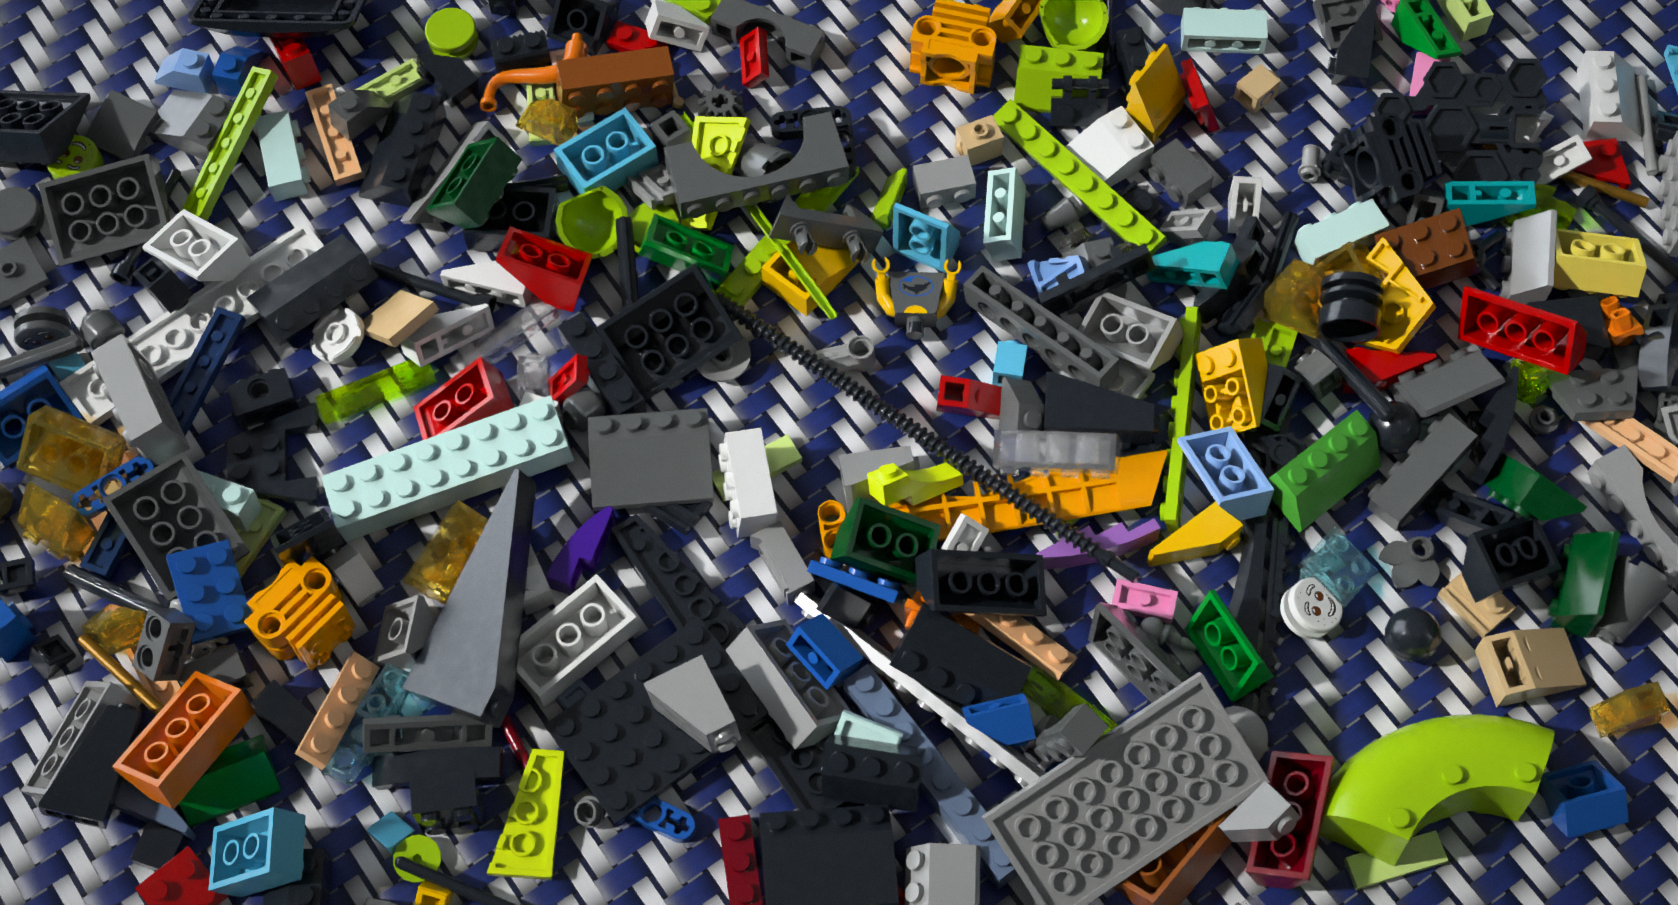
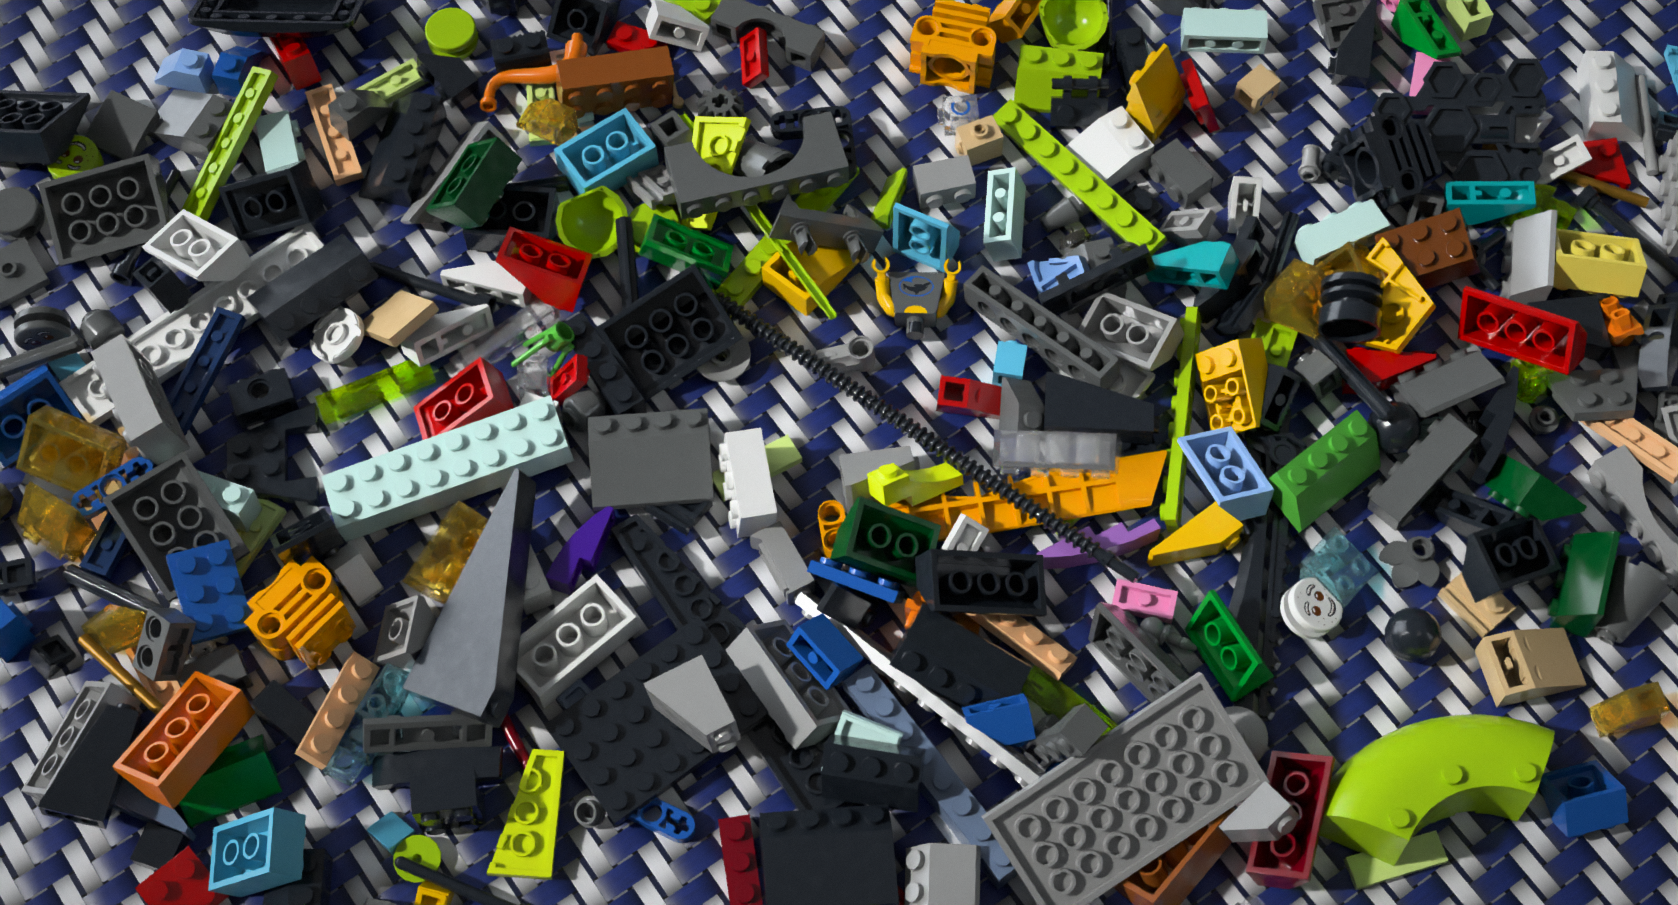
none -> black slope [218,160,326,241]
none -> bright green plant [511,321,575,377]
none -> clear brick [937,94,979,136]

